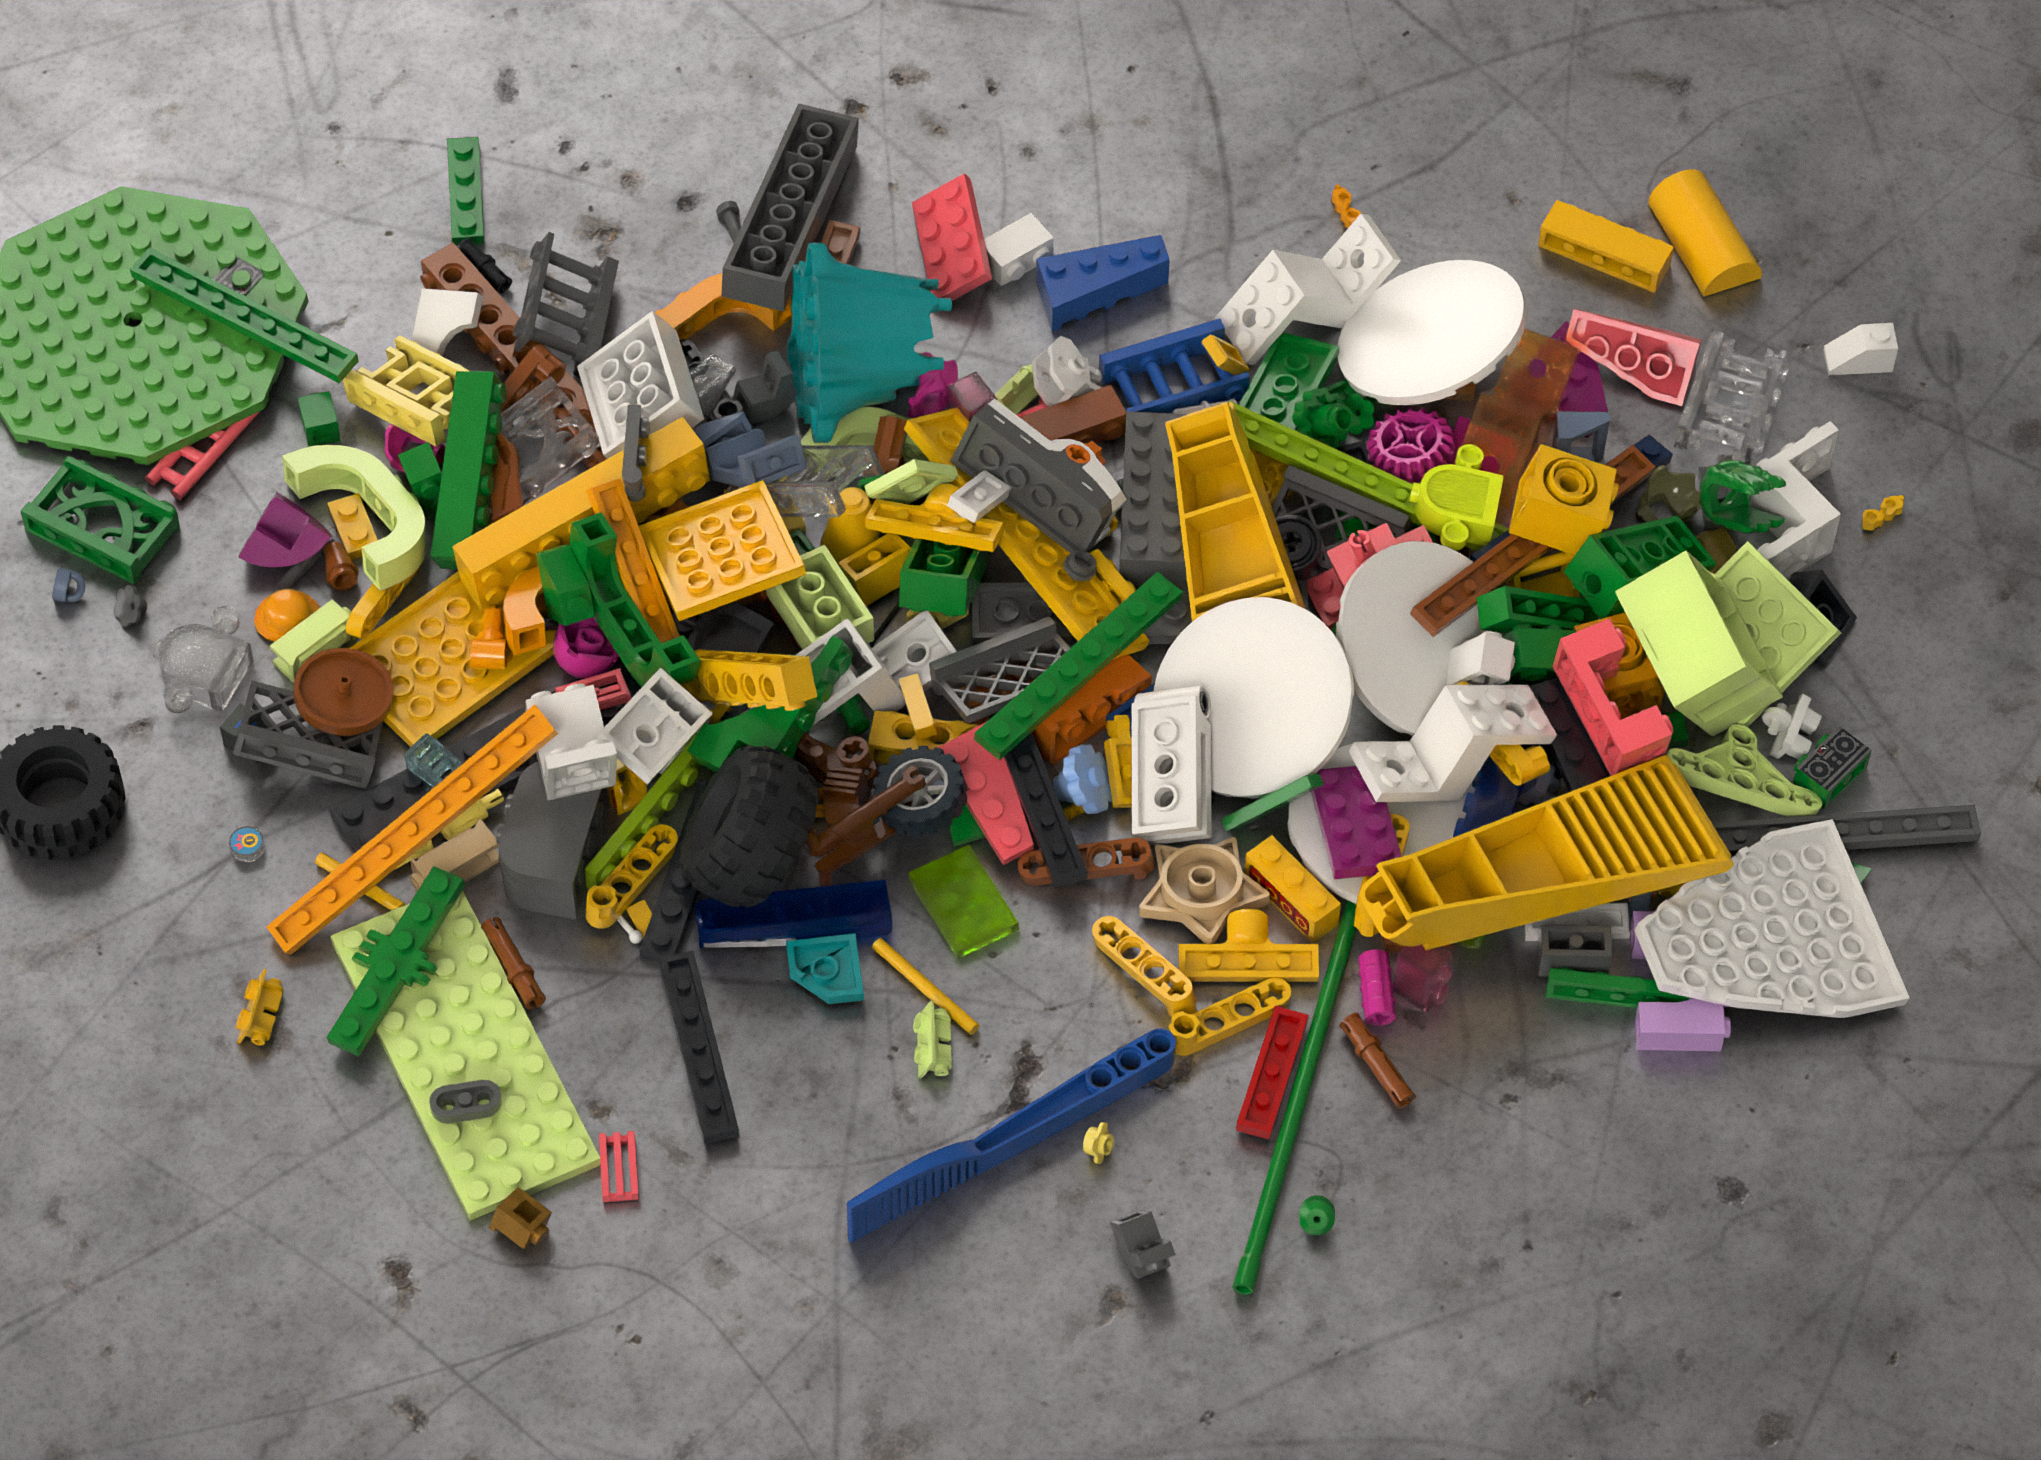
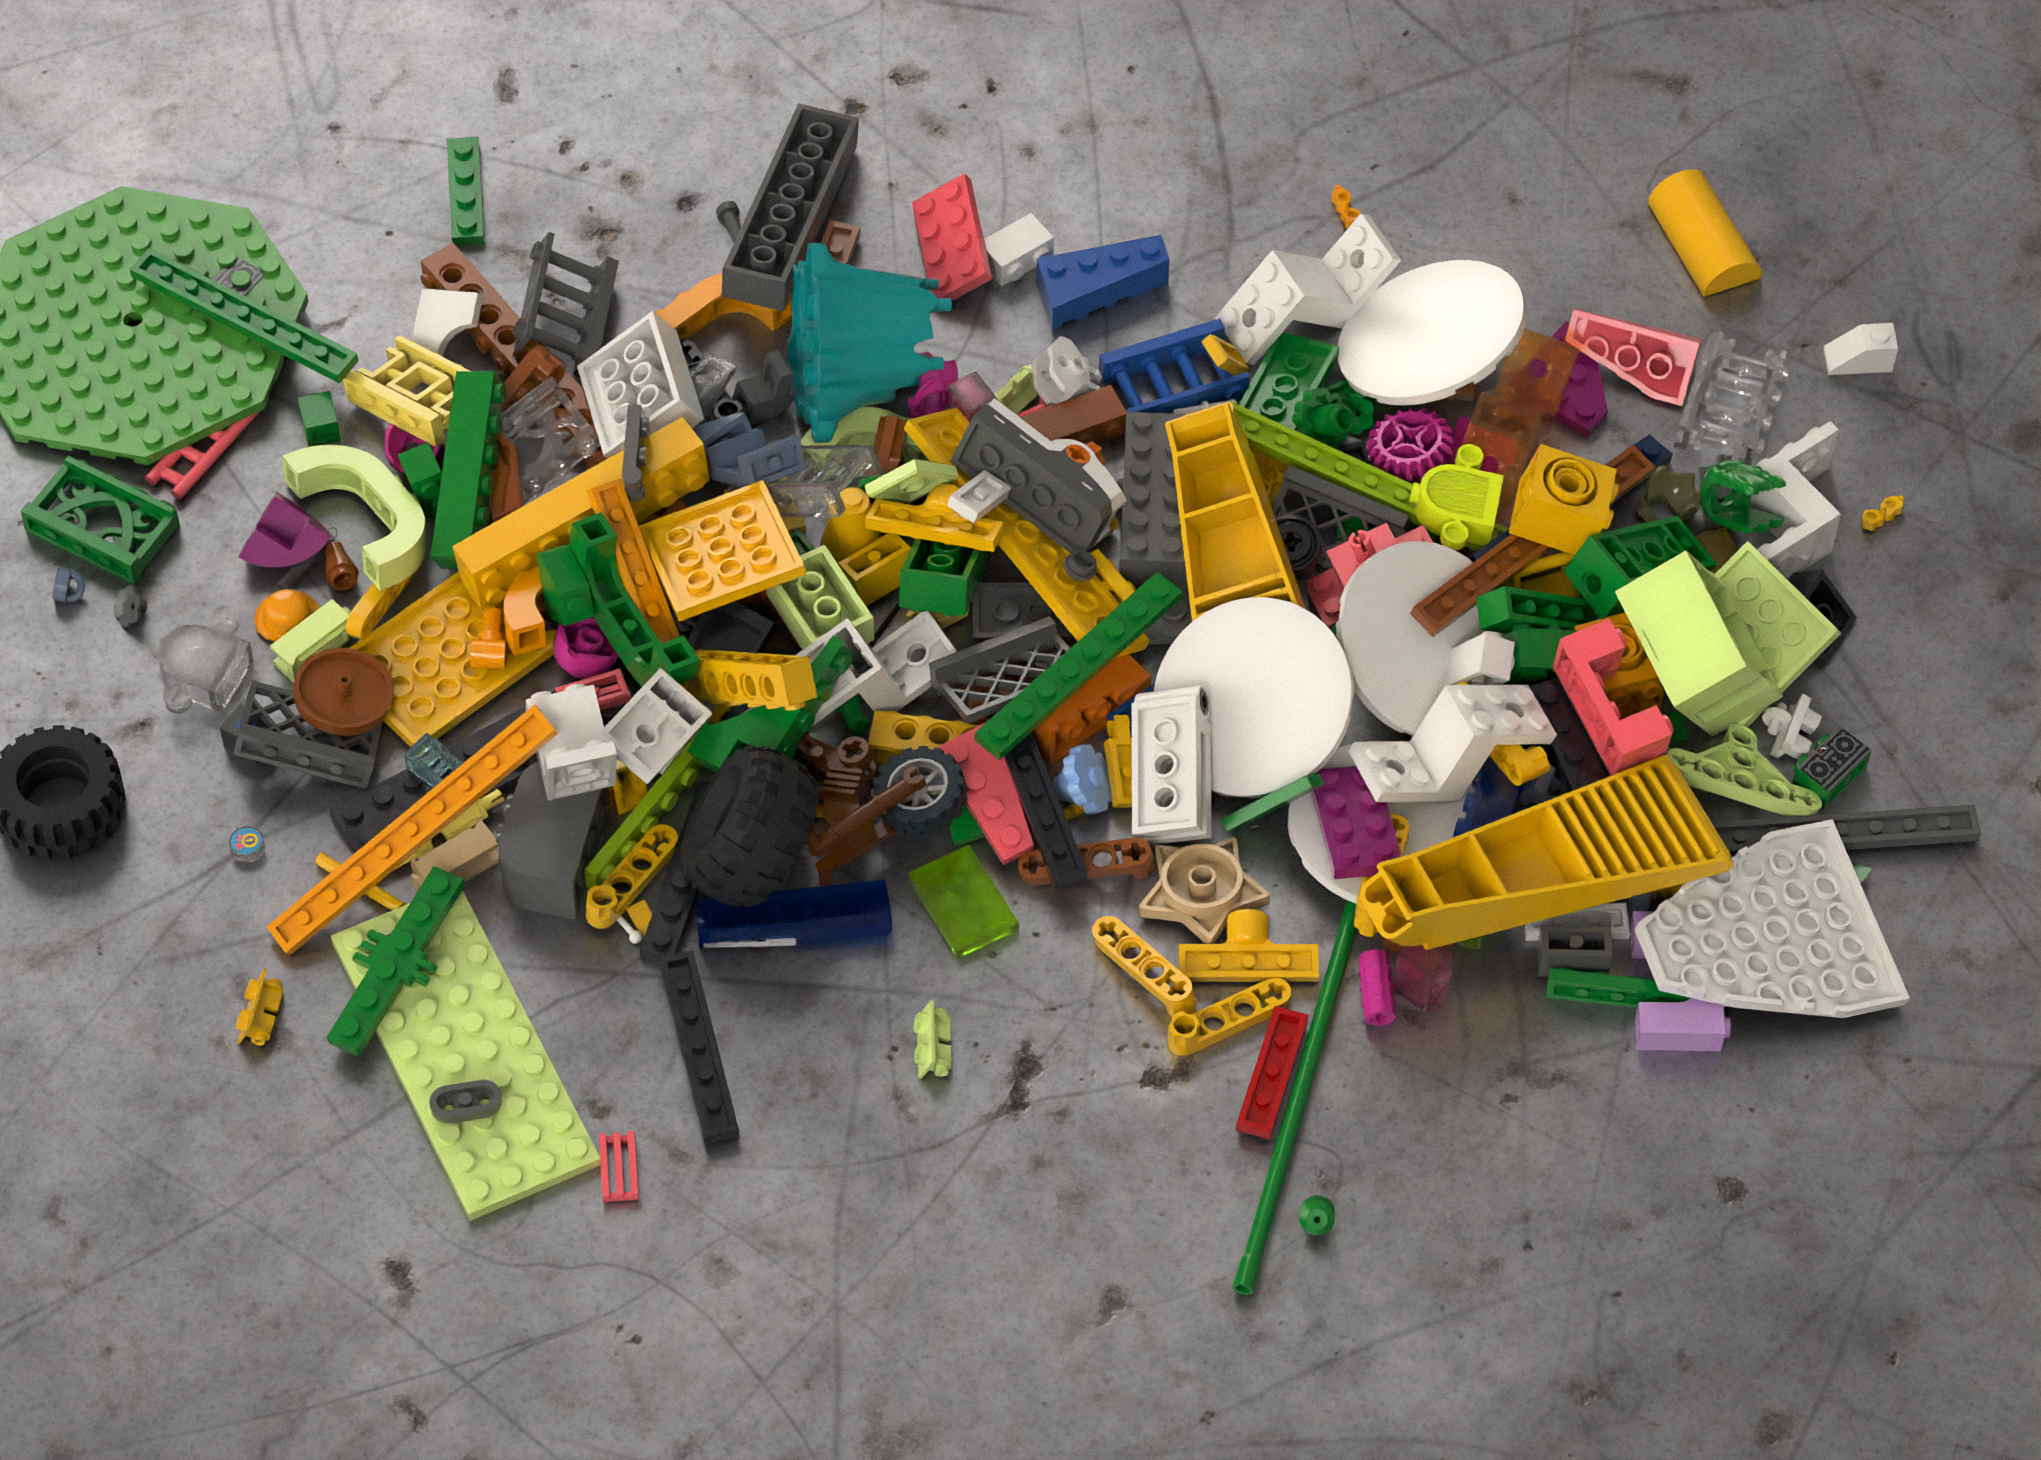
yellow plate [327,493,378,560] -> none
black pin [457,238,512,295] -> none
dark orange pin [481,917,546,1010] -> none
pearl gold brick [488,1187,552,1249] -> none
teal plate [786,933,864,1004] -> none
blue piece [847,1029,1176,1242] -> none
yellow bar [872,938,980,1035] -> none
yellow piece [898,673,937,740] -> none
light yellow plate [1083,1122,1114,1164] -> none
dark grey brick [1110,1209,1176,1279] -> none
yellow brick [1244,835,1341,944] -> none
dark orange pin [1340,1013,1416,1109] -> none
yellow brick [1538,200,1674,293] -> none
sand blue tile [1552,411,1610,462] -> none

